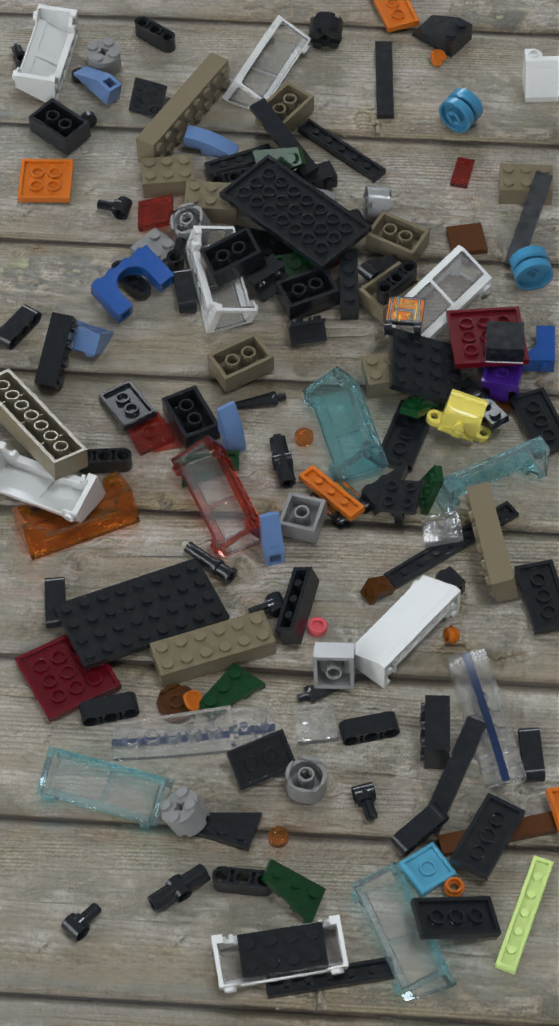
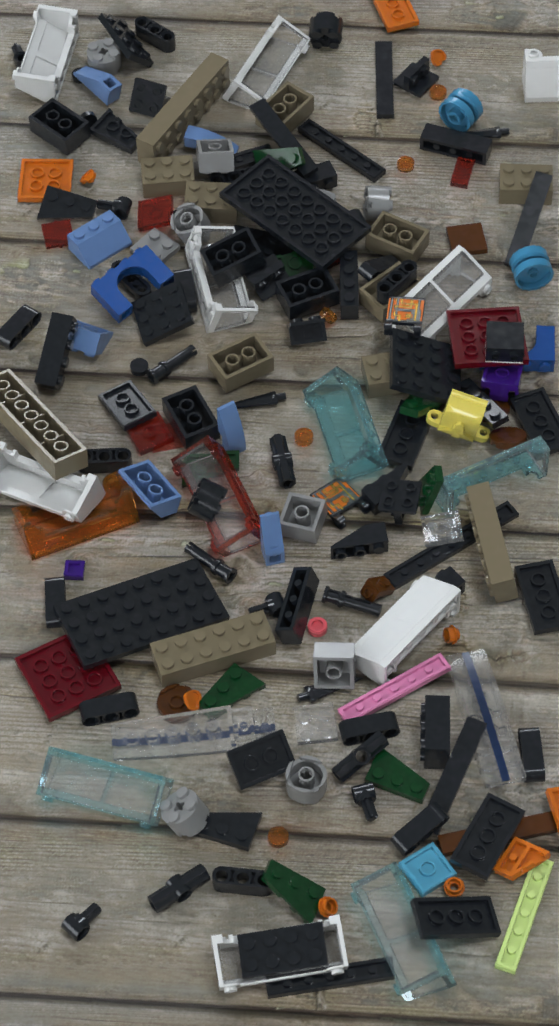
black axle [167,237,186,272] -> none
orange plate [299,465,365,521] -> none
black slope [412,15,473,58] -> none
none -> black wing [37,185,98,220]
none -> clear red piece [41,219,72,249]
none -> dark purple tile [64,560,85,581]
none -> medium blue slope [67,210,132,270]
none -> orange piece [80,169,96,184]
none -> black wing [90,108,137,154]
none -> black plate [98,13,154,68]
none -> medium blue slope [118,459,182,518]
none -> black tile [130,358,149,376]
none -> black plate [131,280,195,347]
none -> black pin [146,345,197,384]
none -> black brick [187,477,228,523]
none -> light grey brick [196,138,234,174]
none -> orange plate [318,896,338,918]
none -> clear orange tile [319,307,337,324]
none -> black pin [322,586,382,617]
none -> black slope [331,522,389,559]
none -> black piece [331,730,389,783]
none -> bright pink tile [337,653,451,720]
none -> dark green wing [365,749,430,804]
none -> black bracket [393,56,439,98]
none -> clear orange tile [397,156,414,173]
none -> black brick [420,123,492,166]
none -> clear orange tile [430,84,447,101]
none -> black bar [466,126,509,138]
none -> reddish brown tile [489,427,527,450]
none -> orange wing [494,836,551,881]

